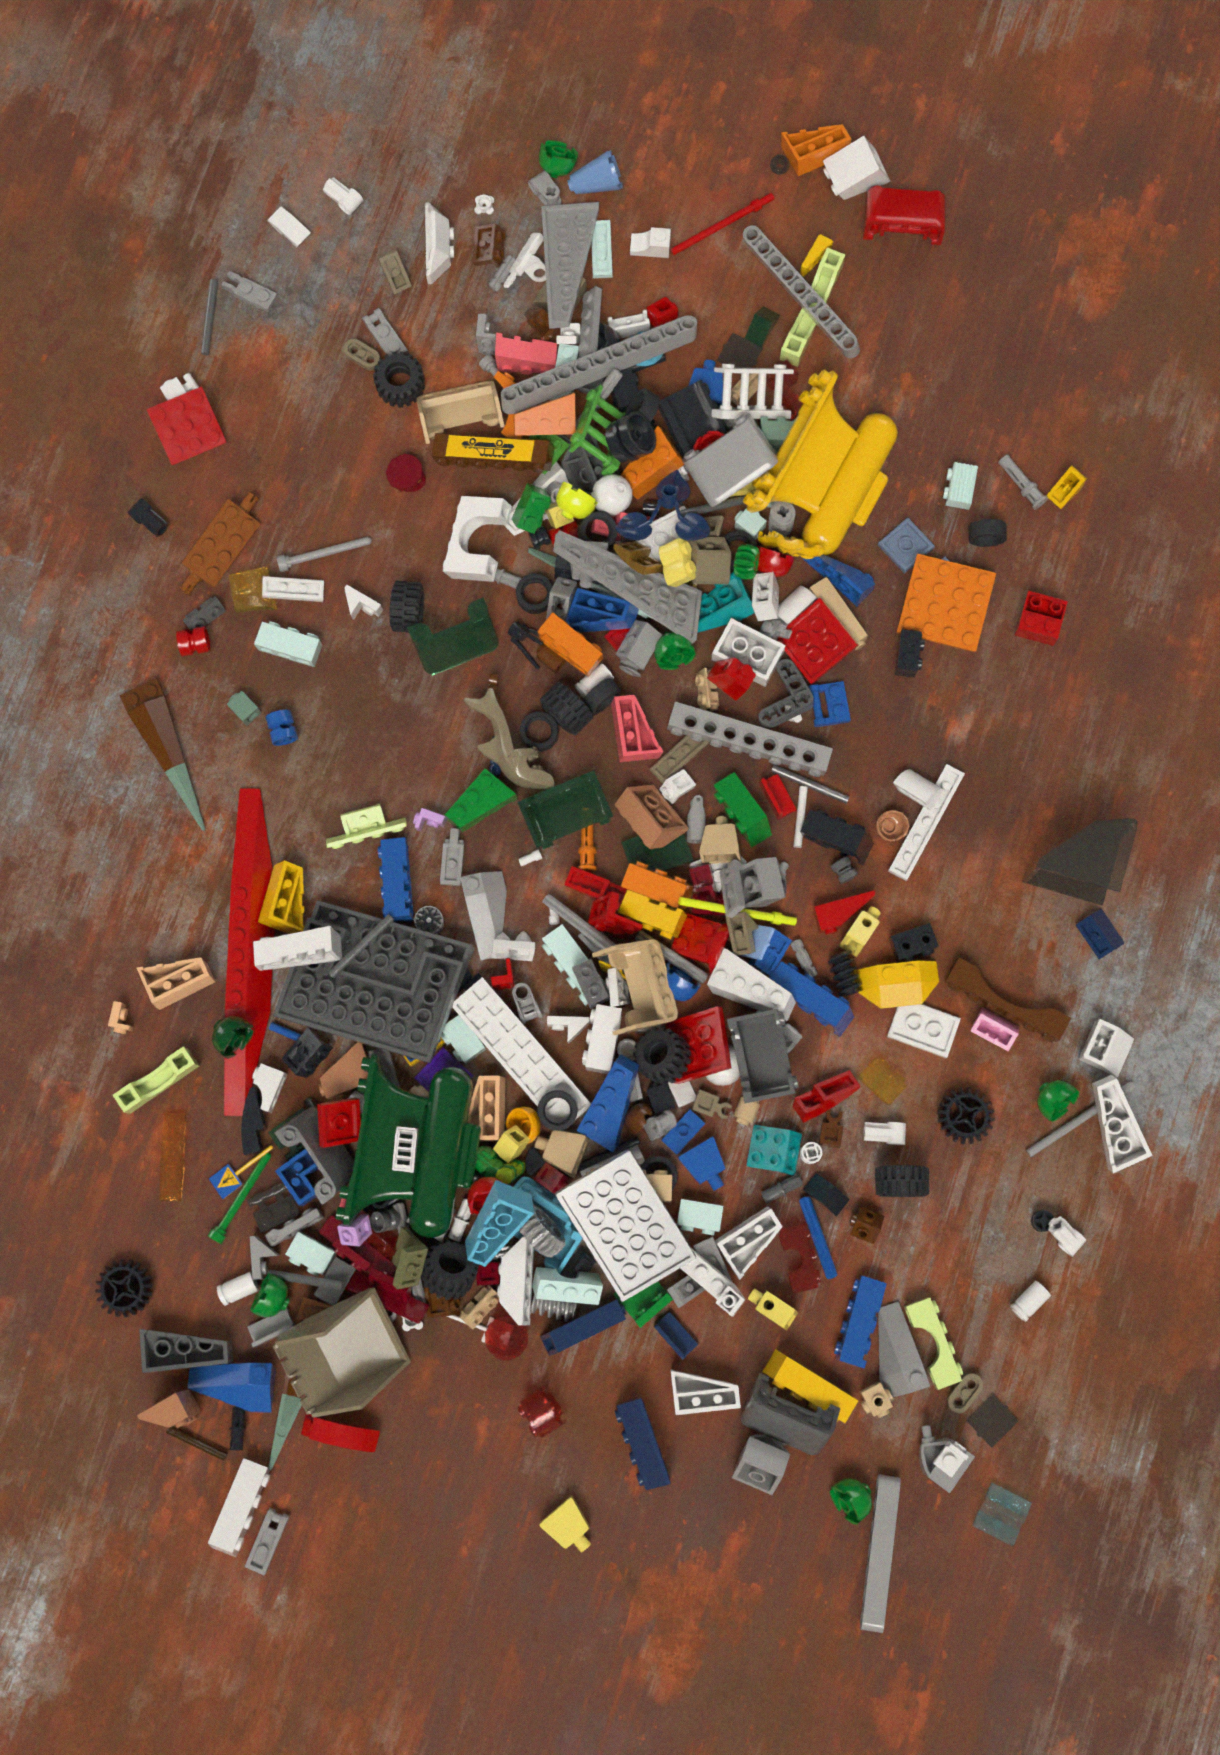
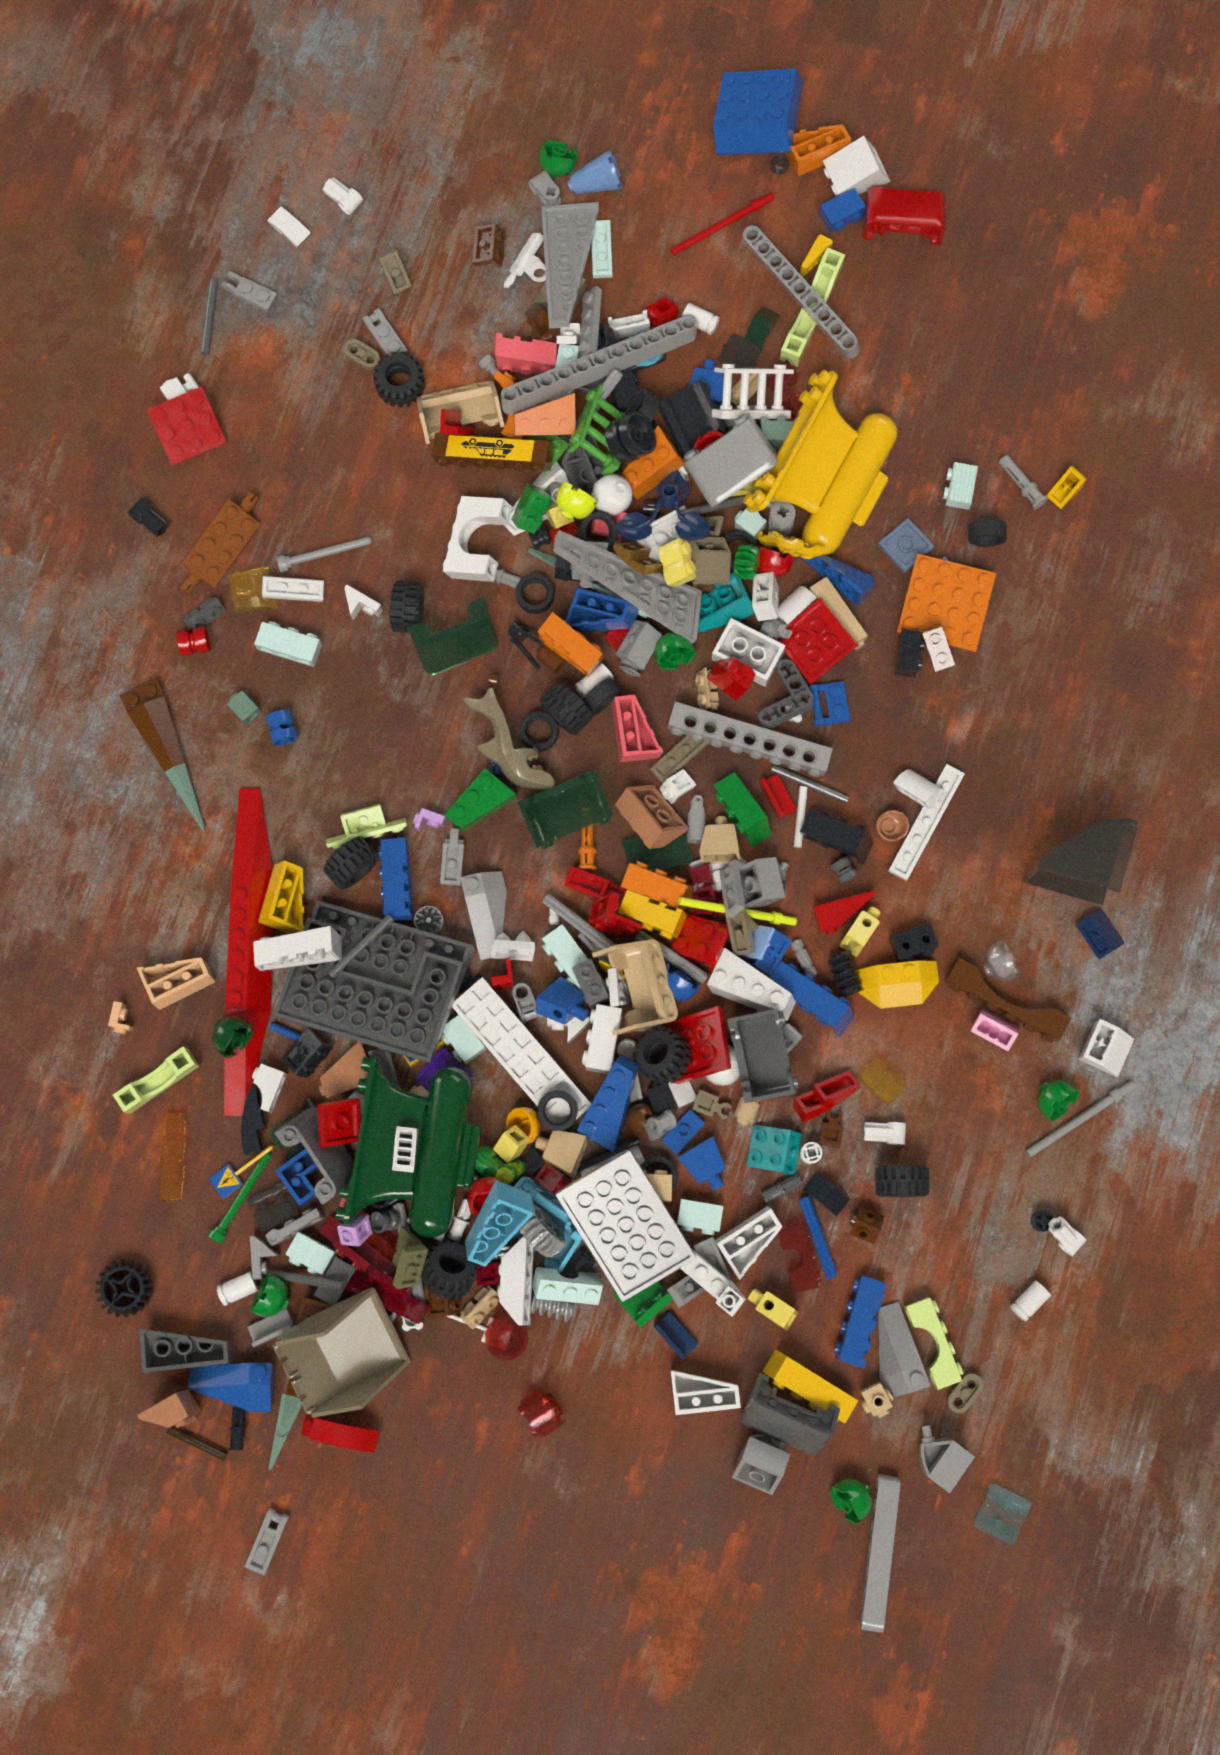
white wedge [208,1458,271,1557] -> none
dark red hat [385,453,426,492] -> none
white wedge [425,202,455,284] -> none
light nougat wedge [467,1076,506,1141] -> none
white plate [474,195,494,215] -> none
light grey bracket [476,314,496,355] -> none
light grey axle [489,255,516,291] -> none
white piece [518,849,542,867] -> none
light yellow torso [539,1495,591,1553] -> none
dark blue slope [540,1300,626,1356] -> none
light grey torso [546,577,577,621] -> none
dark blue slope [614,1396,671,1490] -> none
white arch [630,227,671,258] -> none
white tile [887,1004,961,1058] -> none
white bracket [933,1442,969,1478] -> none
black gear [937,1087,995,1144] -> none
clear smoke piece [966,1394,1018,1448] -> none
red slope [1014,591,1068,646] -> none
white wedge [1092,1075,1152,1173] -> none
none -> black tyre [323,836,379,890]
none -> red panel [440,409,475,436]
none -> blue torso [535,977,589,1024]
none -> white piece [682,303,720,335]
none -> blue slope [713,68,803,155]
none -> blue brick [819,188,866,233]
none -> brick [922,623,955,672]
none -> clear cylinder [983,939,1023,982]

